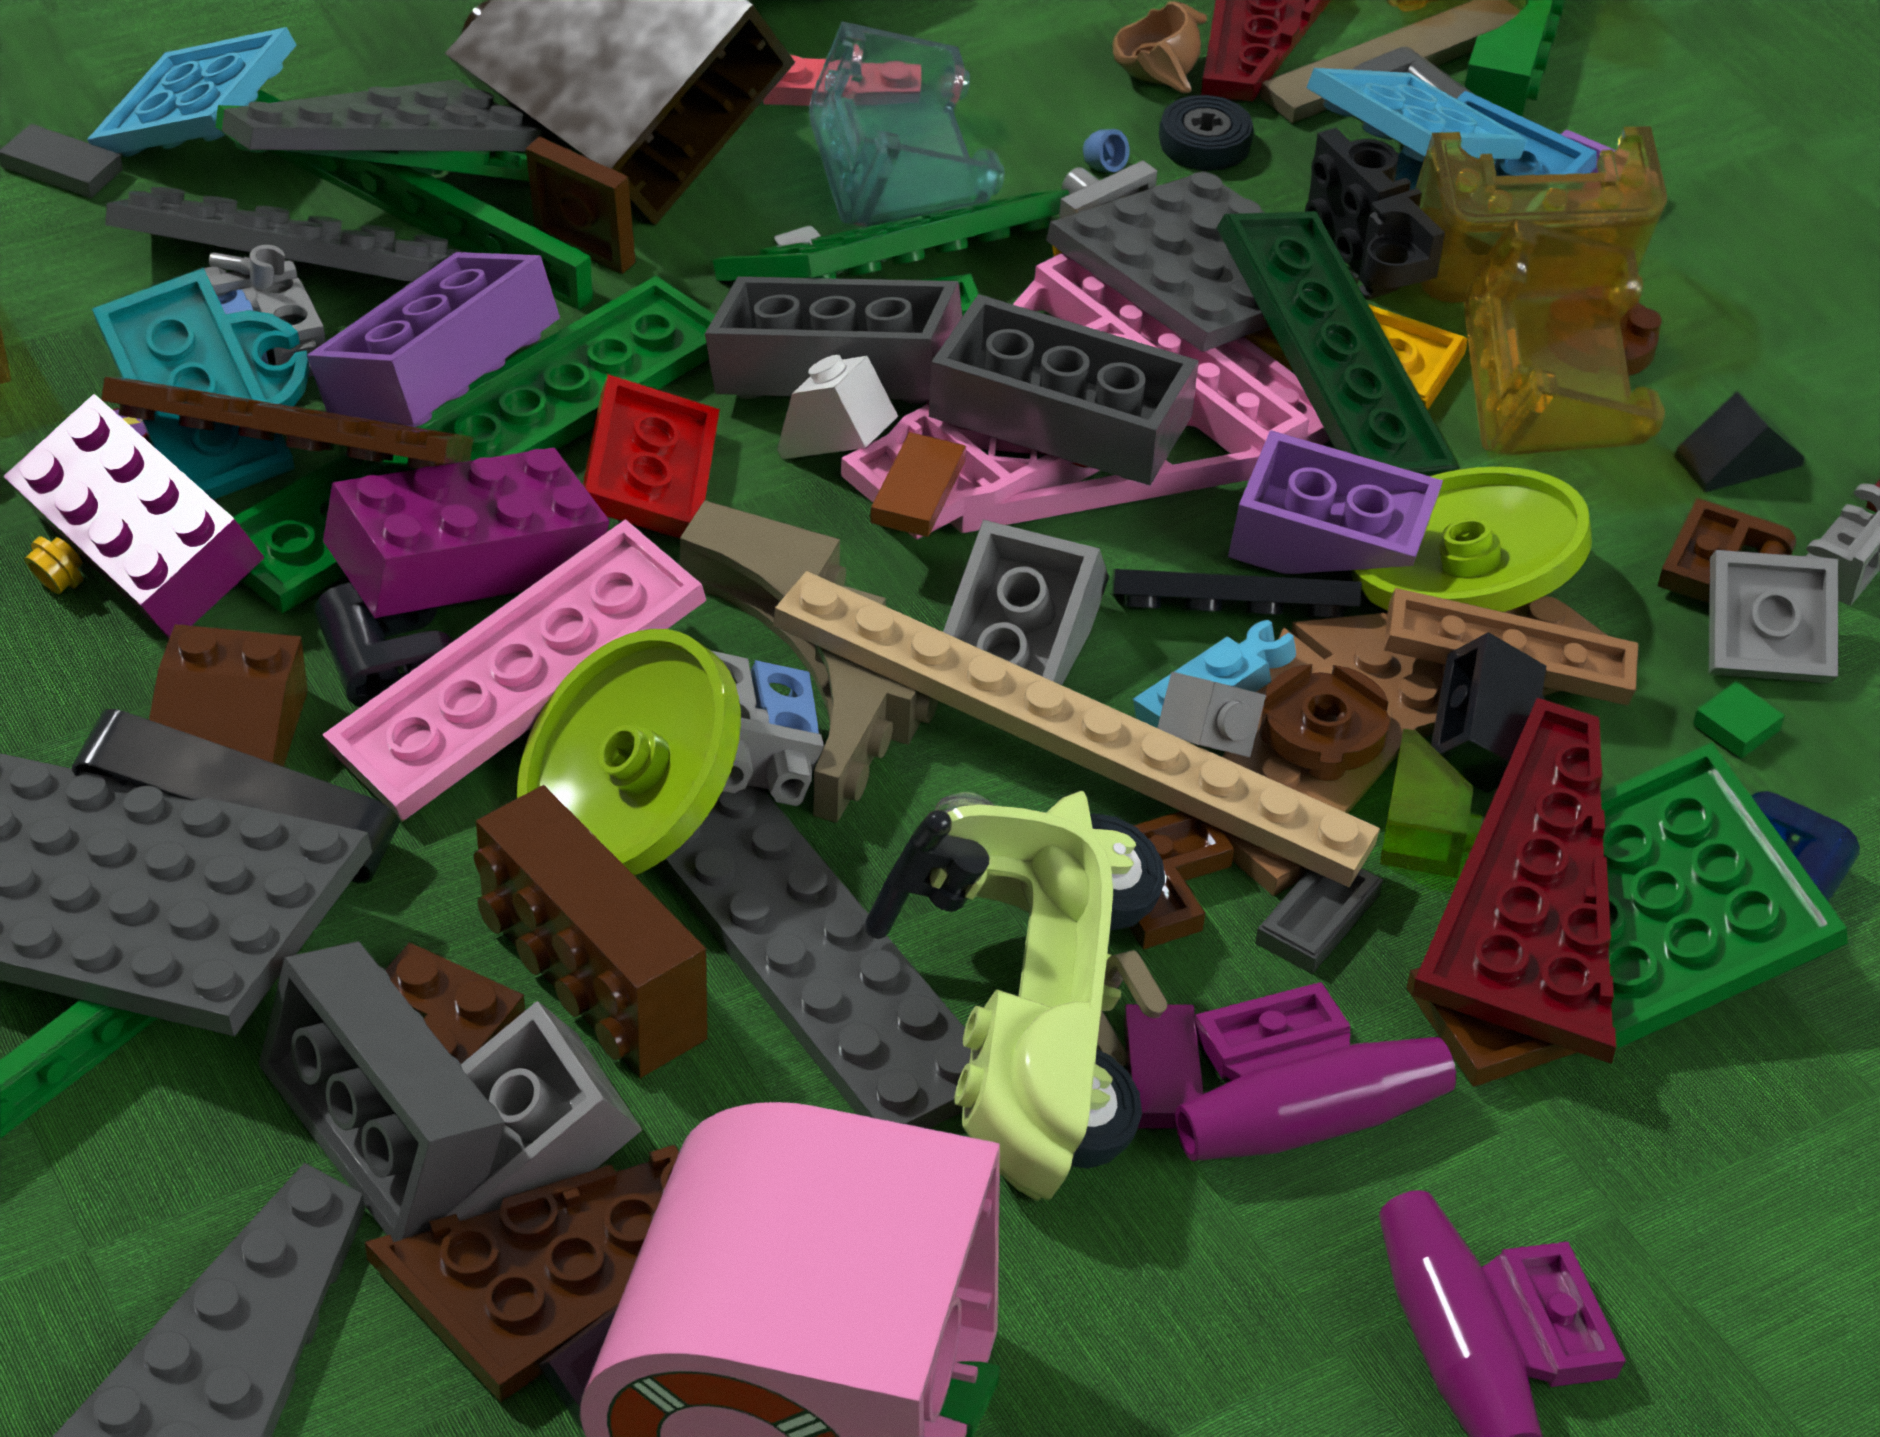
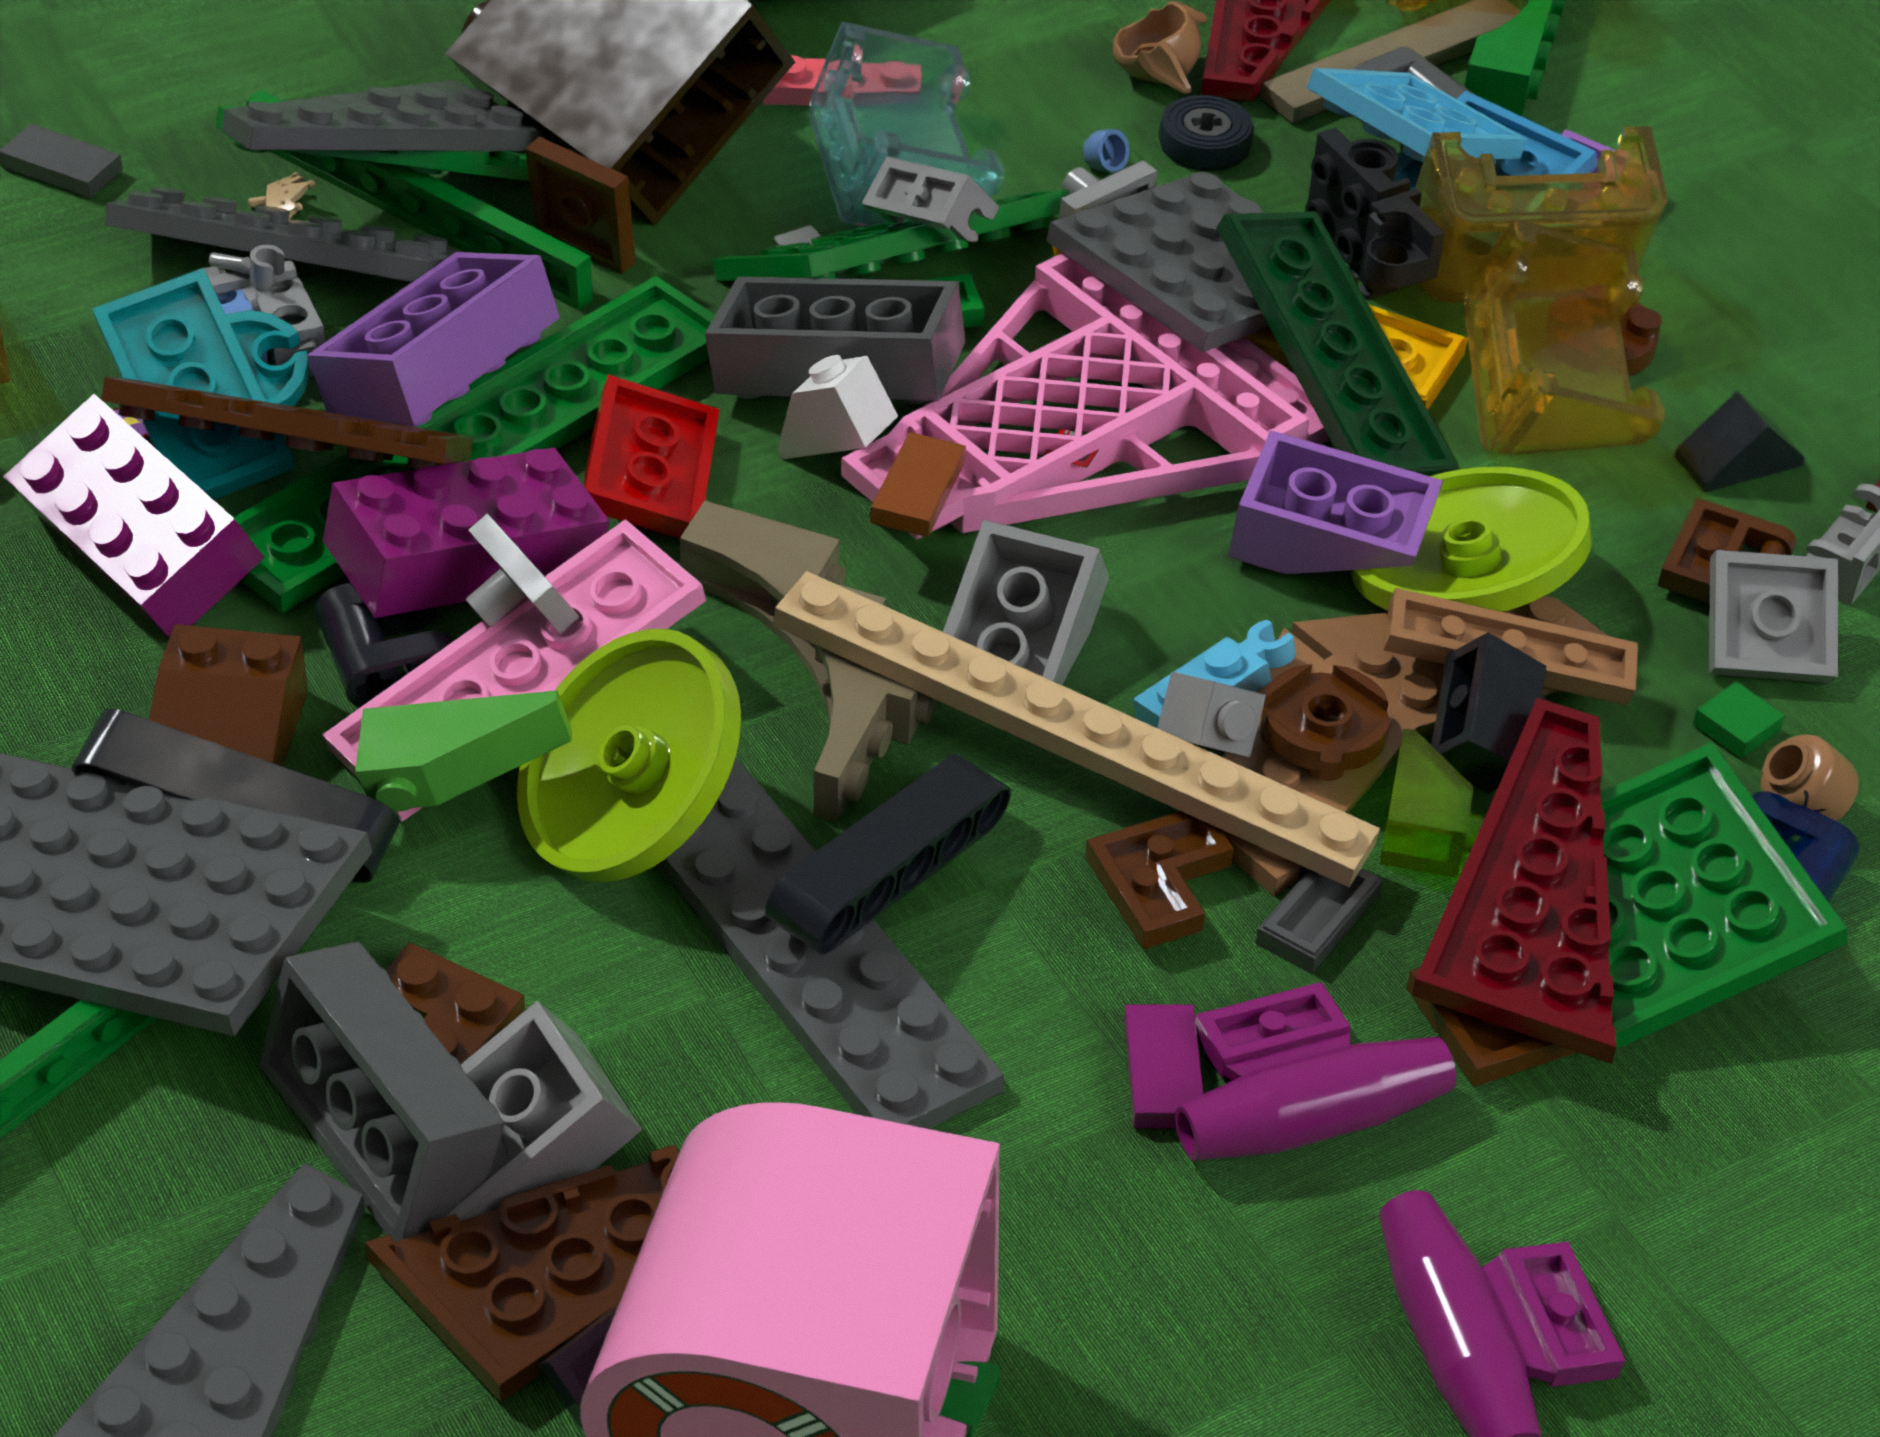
yellow plate [24,536,83,594] -> none
medium azure plate [87,27,296,157] -> none
reddish brown brick [474,785,707,1078] -> none
light grey hips [710,650,824,806] -> none
yellowish green piece [864,791,1167,1201] -> none
dark grey brick [929,294,1199,486] -> none
black plate [1112,569,1362,617] -> none
none -> tan piece [248,172,316,219]
none -> bright green slope [355,690,572,812]
none -> light grey tile [466,513,579,634]
none -> black beam [765,754,1012,955]
none -> light grey hinge [861,156,999,242]
none -> medium nougat head [1760,734,1859,830]

